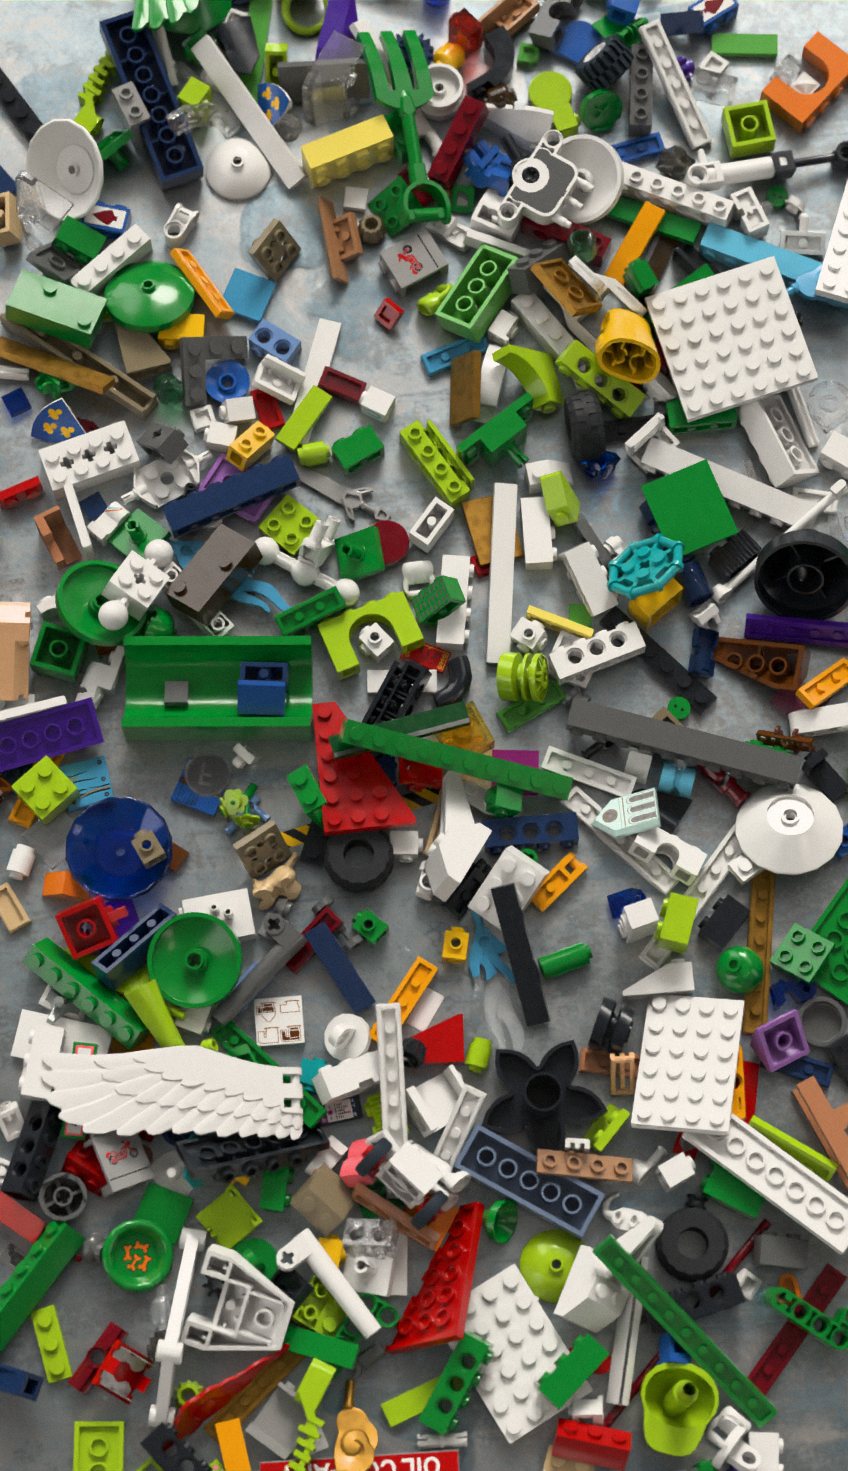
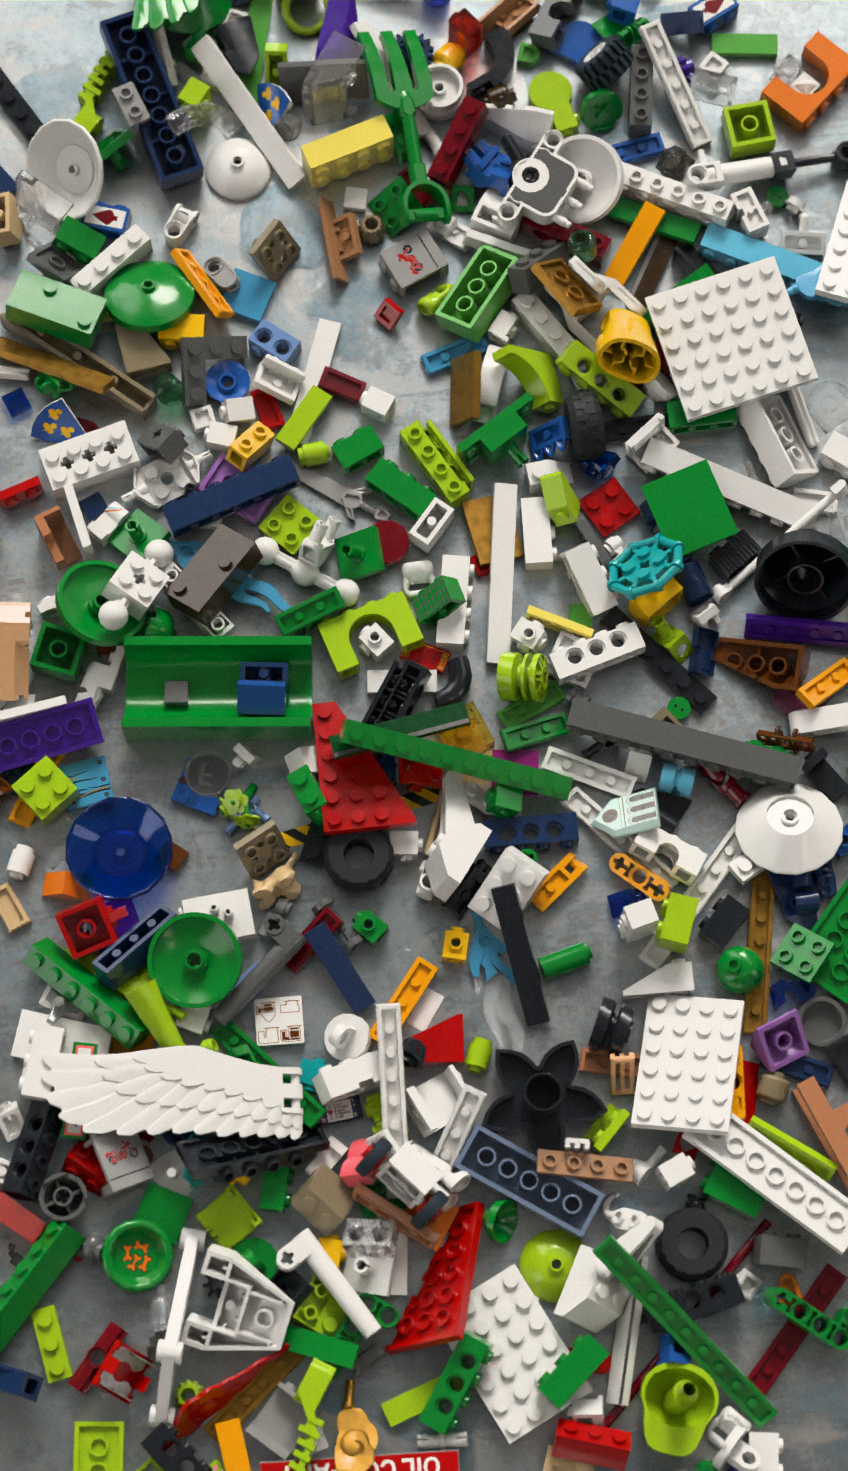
dark tan brick [131,829,167,869] -> none
green brick [622,258,659,300] -> none
none -> light grey piece [203,256,241,293]
none -> white brick [284,746,319,780]
none -> green brick [365,457,436,521]
none -> green tile [499,711,571,753]
none -> blue plate [528,416,571,461]
none -> red plate [579,477,641,540]
none -> light orange beam [609,852,671,901]
none -> lime bracket [651,615,695,664]
none -> dark tan head [756,1071,790,1107]
none -> dark blue panel [767,870,820,931]
none -> dark blue hinge [812,860,837,899]

